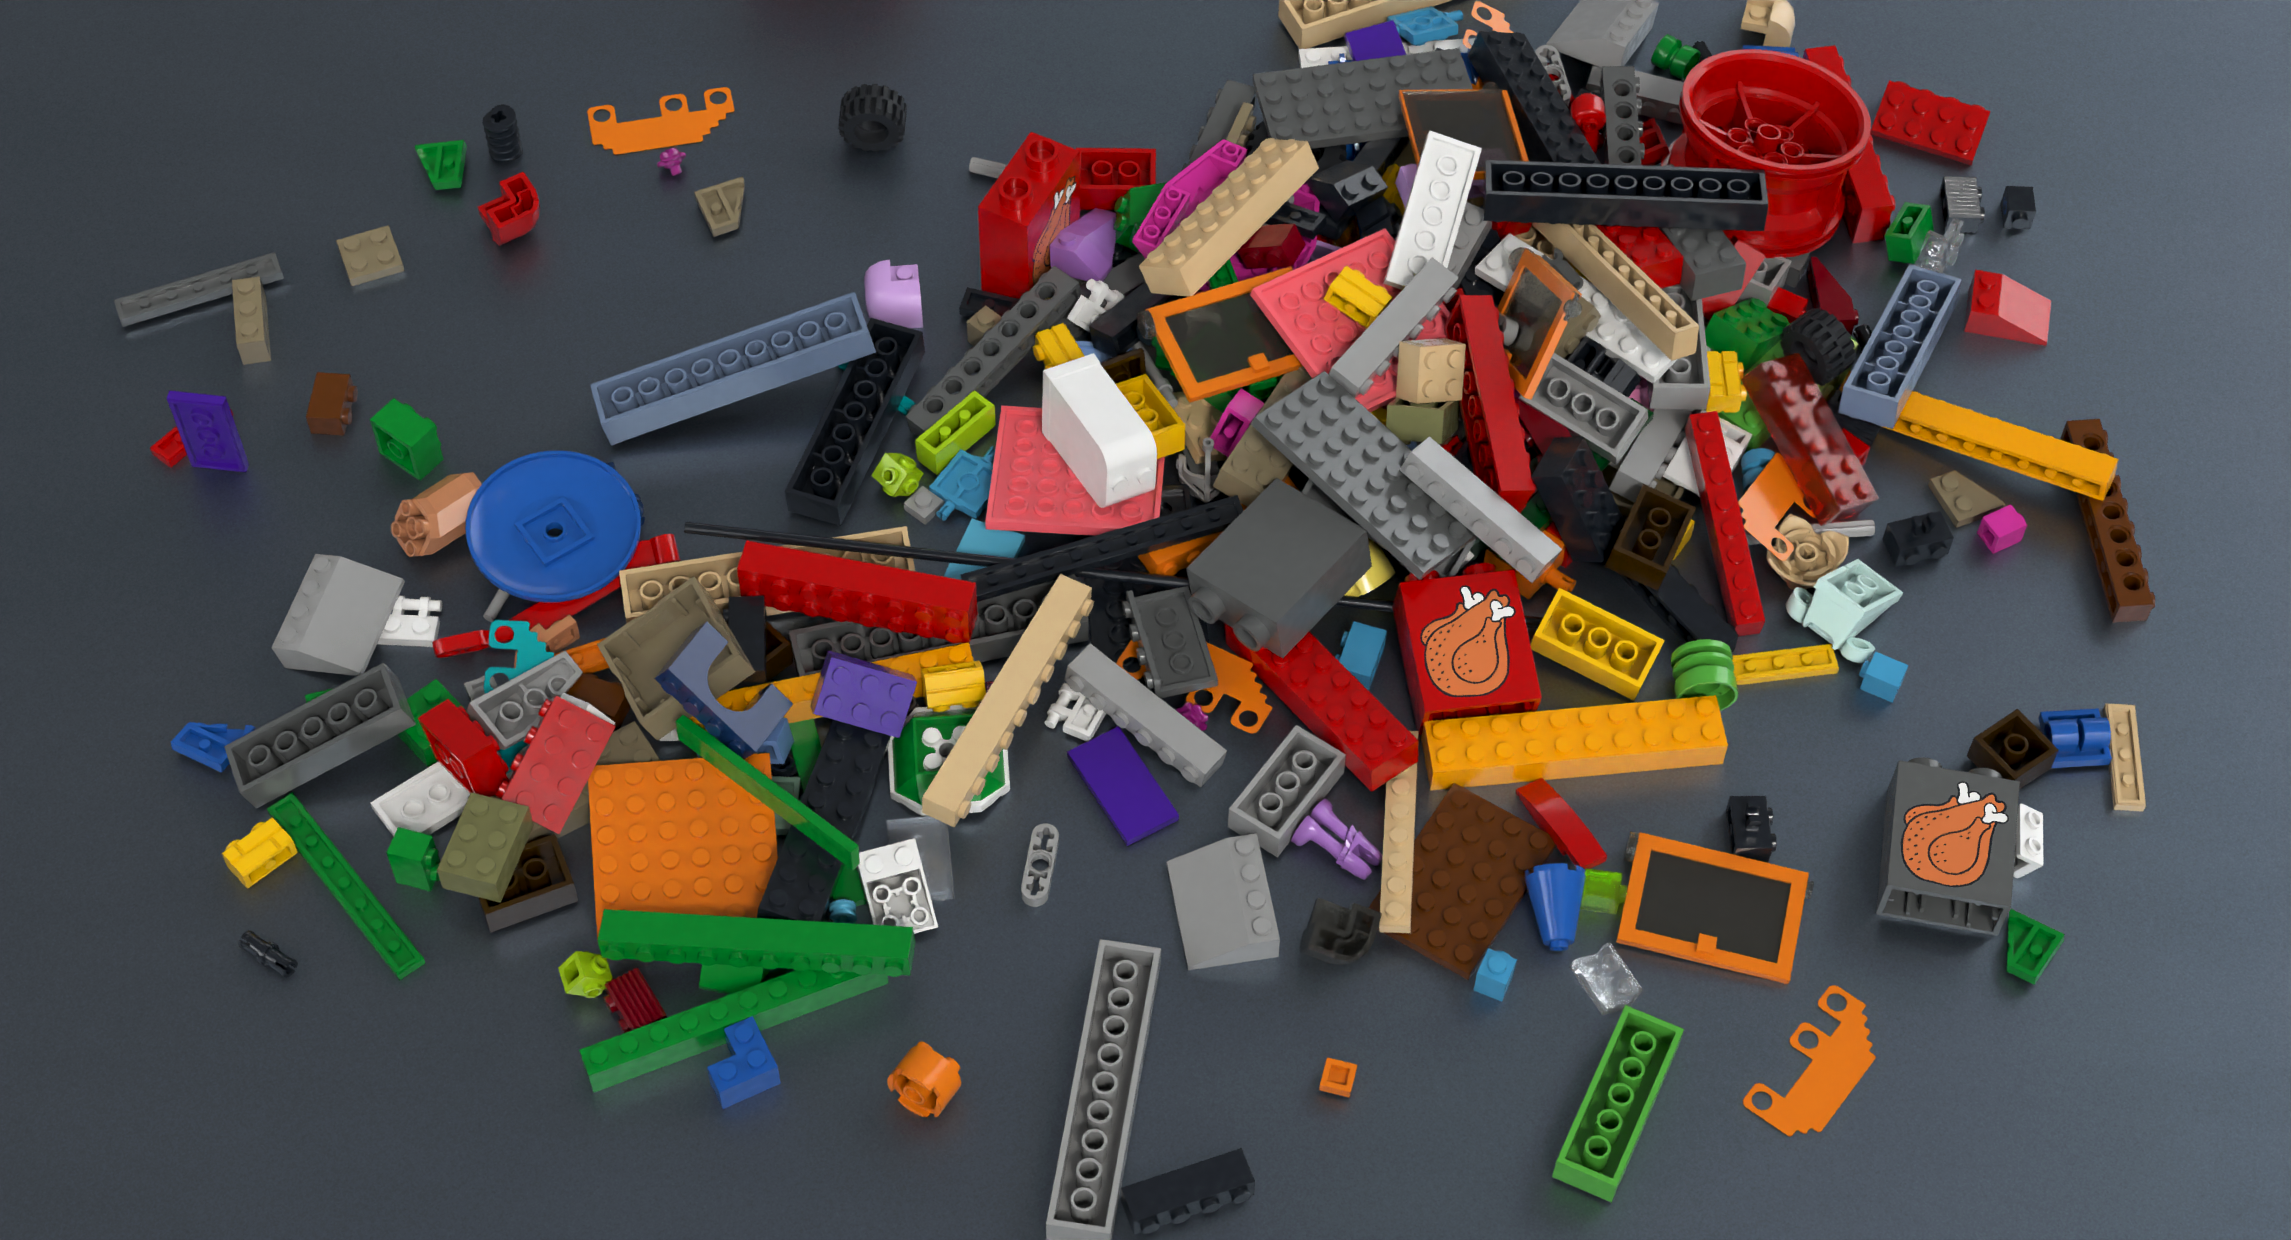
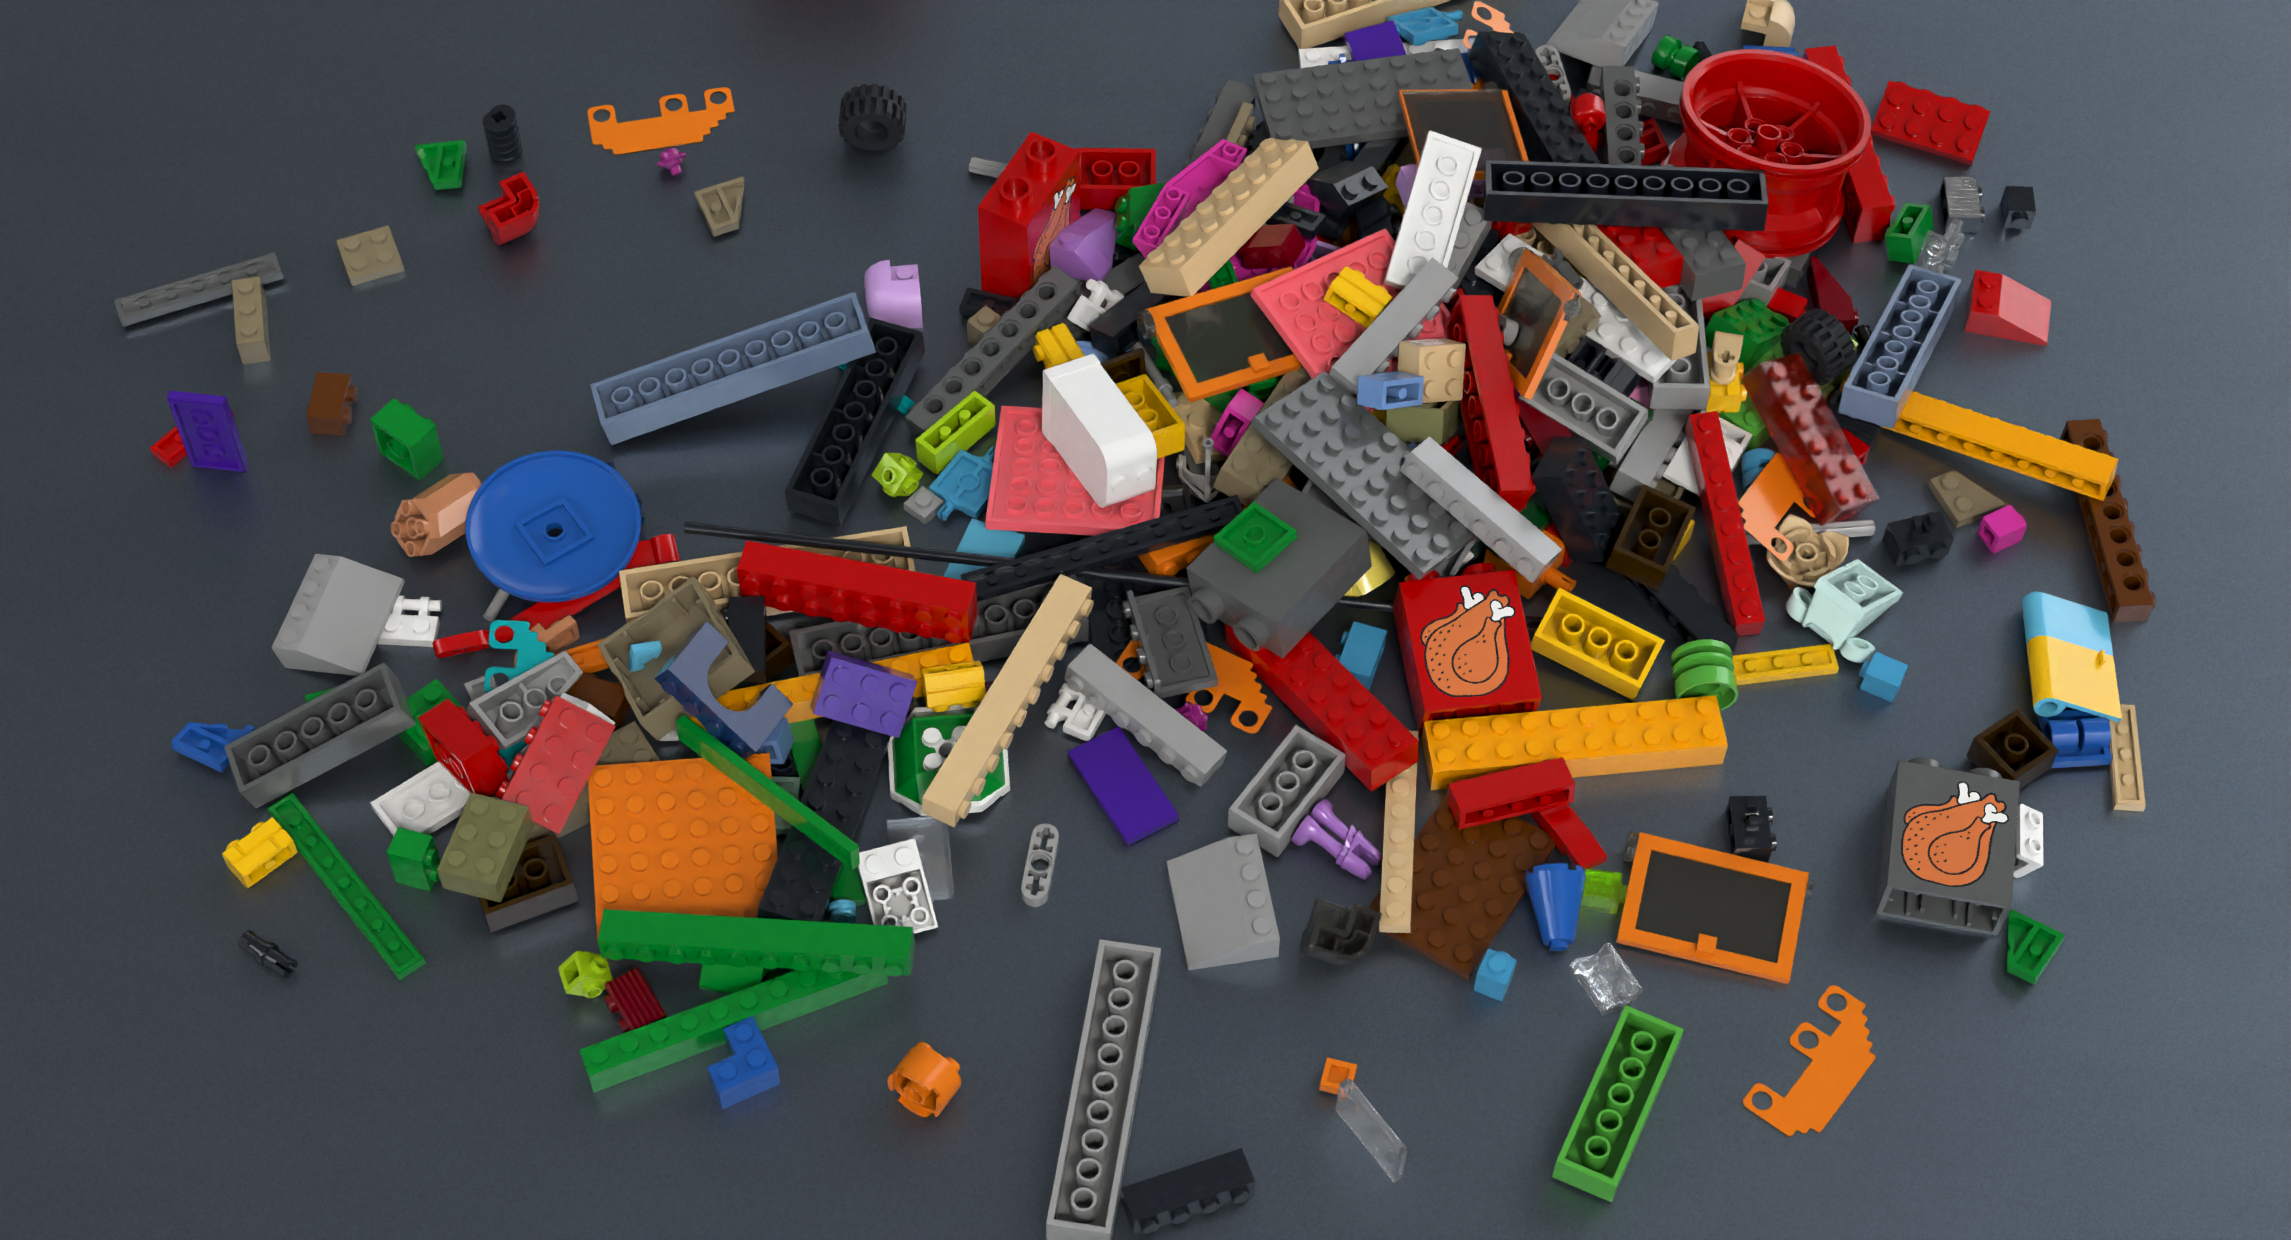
none -> medium azure tile [628,641,662,672]
none -> green plate [1213,501,1298,574]
none -> clear tile [1336,1078,1407,1183]
none -> medium blue brick [1357,371,1424,410]
none -> red brick [1448,757,1575,830]
none -> tan piece [1710,331,1744,385]
none -> door [2021,591,2122,722]

